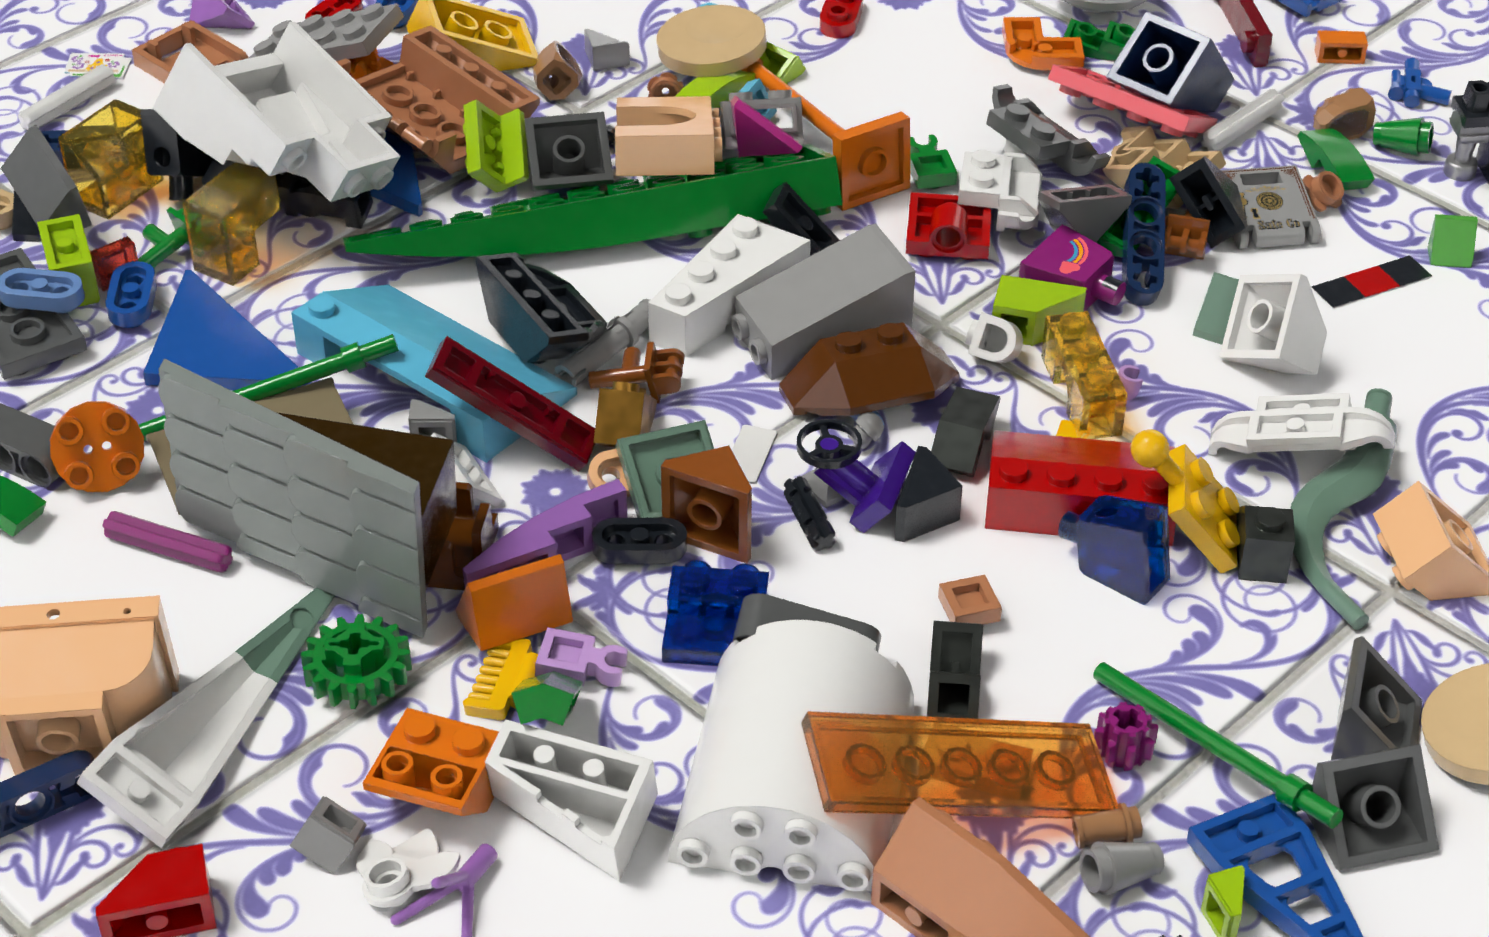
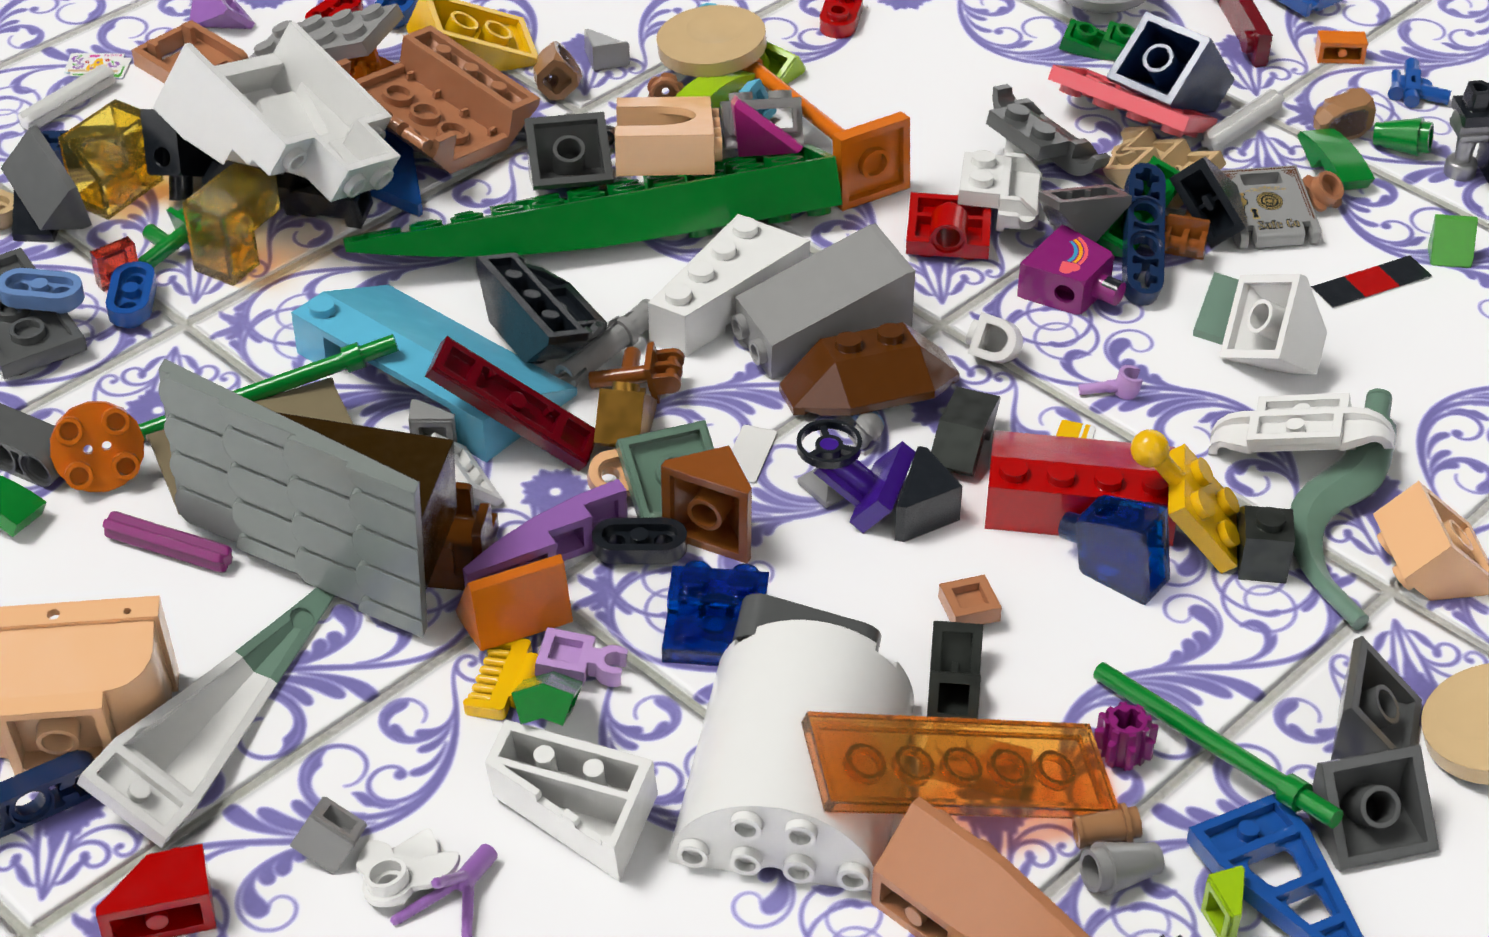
lime panel [37,214,100,307] -> none
blue tile [143,270,312,391] -> none
green gear [301,614,412,709] -> none
orange slope [363,708,499,816] -> none
lime bracket [463,100,529,193] -> none
black slope [762,182,840,256] -> none
black axle [784,476,836,551] -> none
green plate [910,134,957,189] -> none
lime slope [992,275,1087,346] -> none
orange plate [1002,17,1085,70] -> none
clear yellow arch [1041,311,1128,439] -> none

